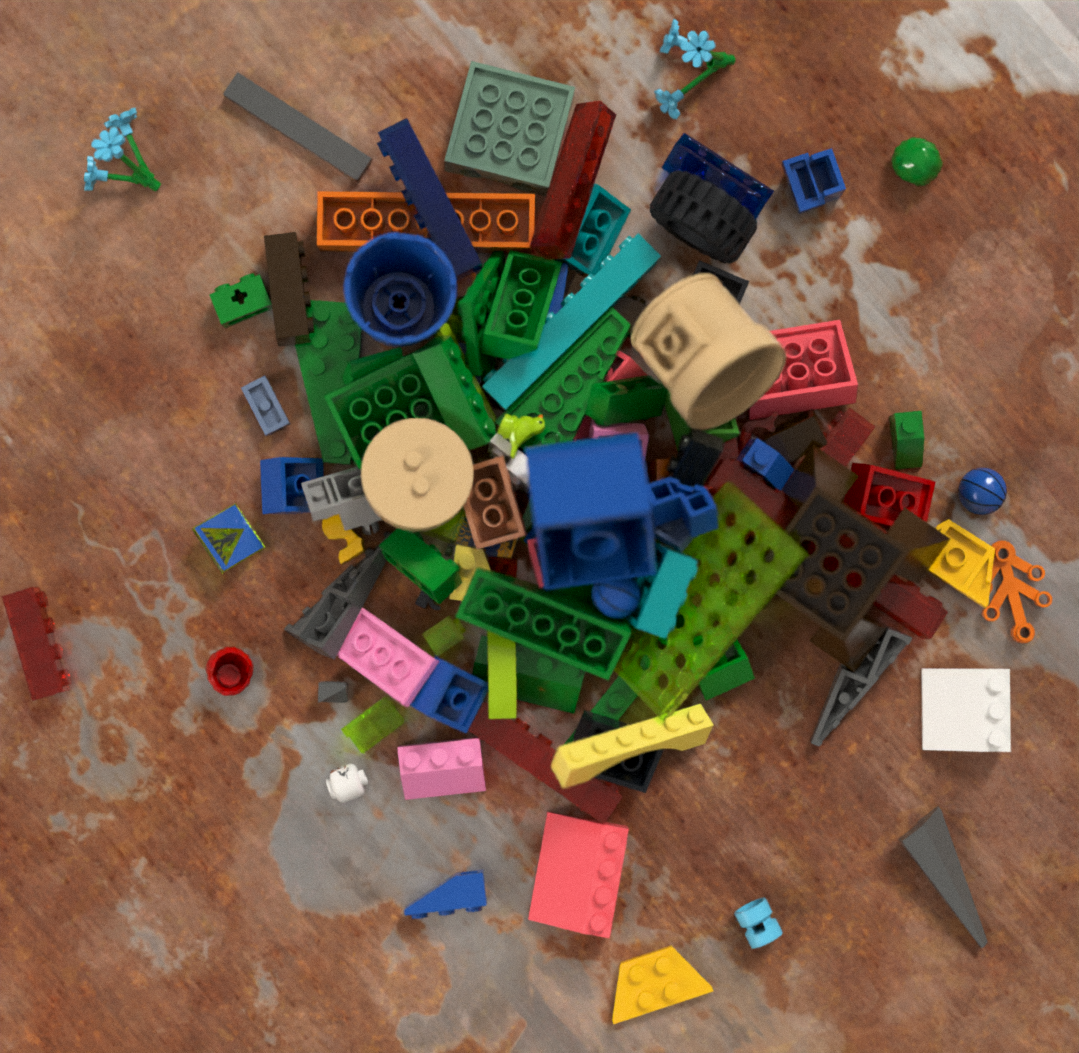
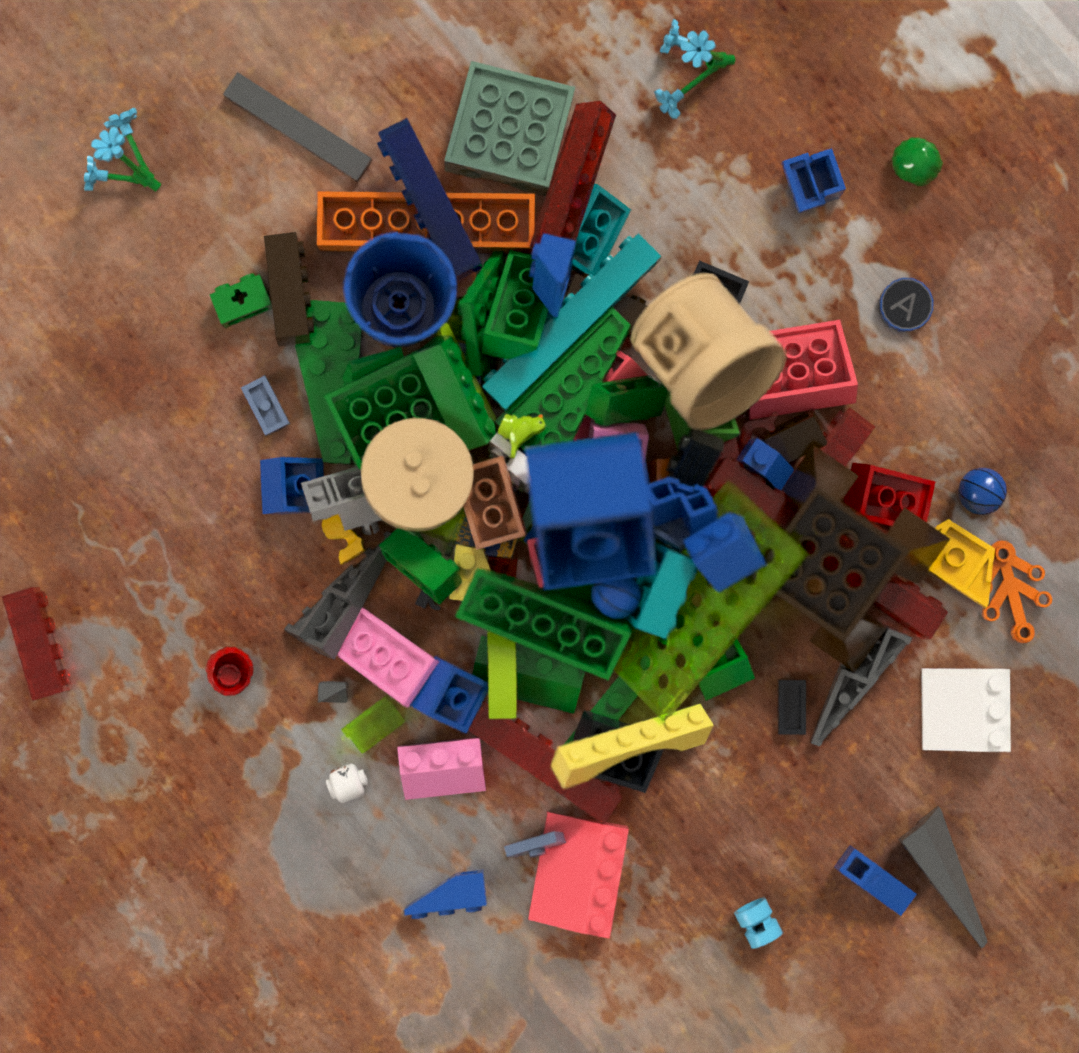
piece [192,503,265,574] -> none
clear neon green brick [422,616,466,657] -> none
yellow wing [612,945,713,1024] -> none
black tyre [650,170,757,264] -> none
clear blue brick [661,133,774,219] -> none
green slope [889,411,925,470] -> none
none -> sand blue plate [504,831,566,858]
none -> blue slope [529,233,576,318]
none -> blue slope [683,513,766,592]
none -> black tile [778,680,806,735]
none -> blue slope [834,845,917,916]
none -> black tile [879,278,933,332]

